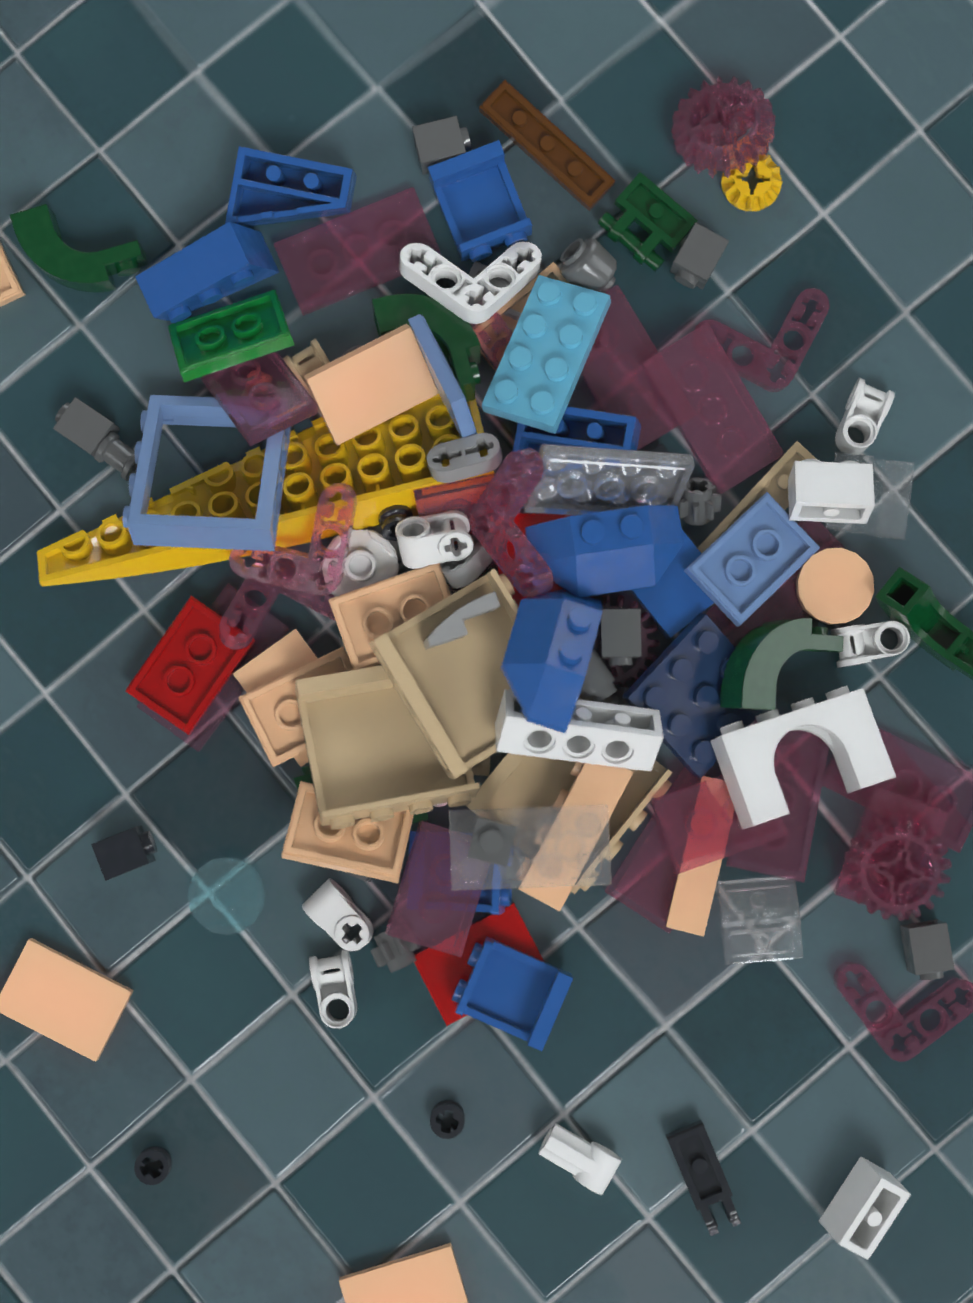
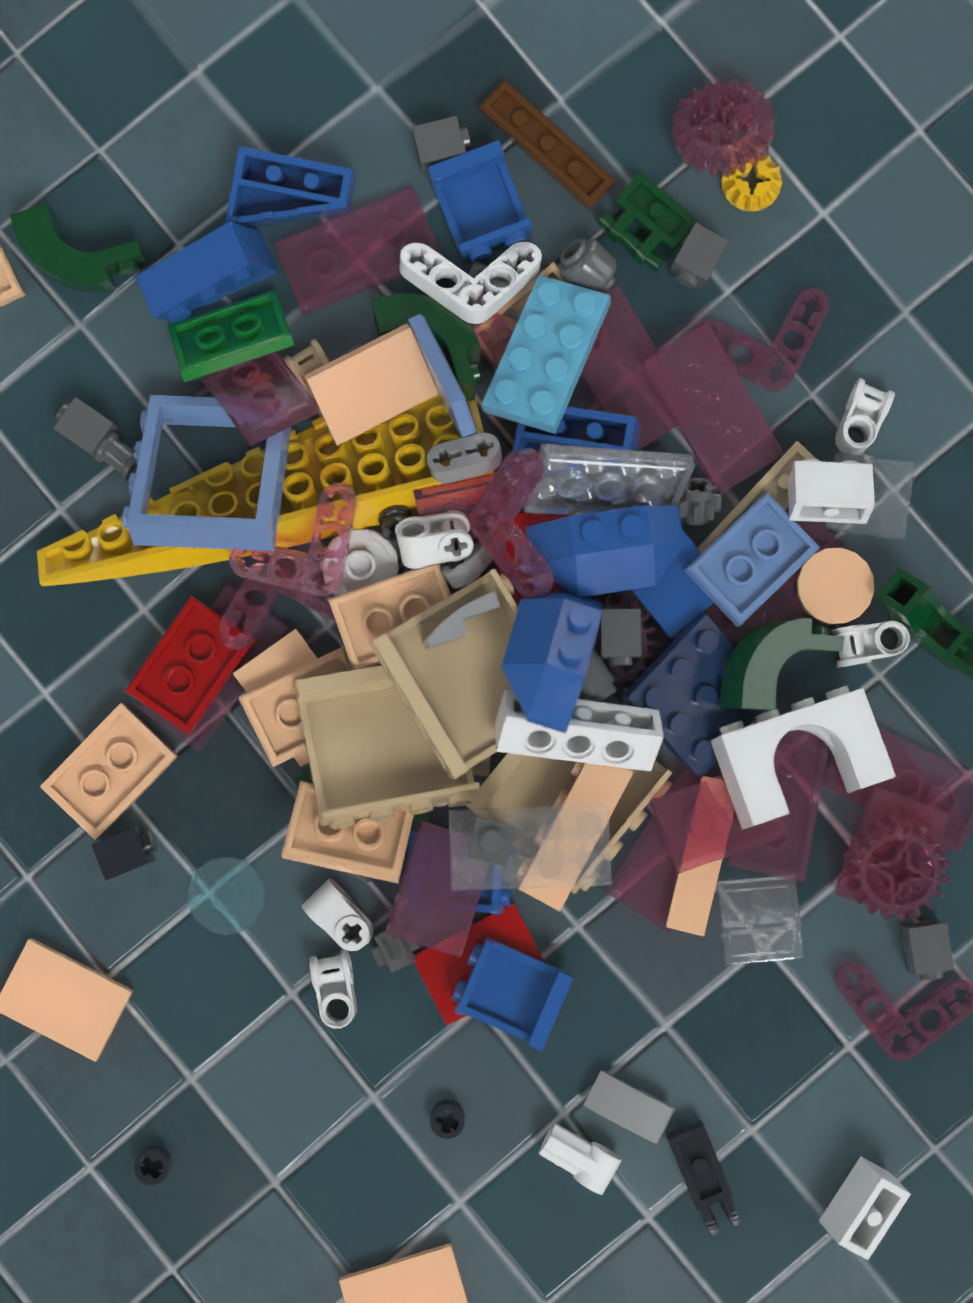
none -> light nougat plate [40,703,178,840]
none -> light grey slope [584,1070,675,1144]

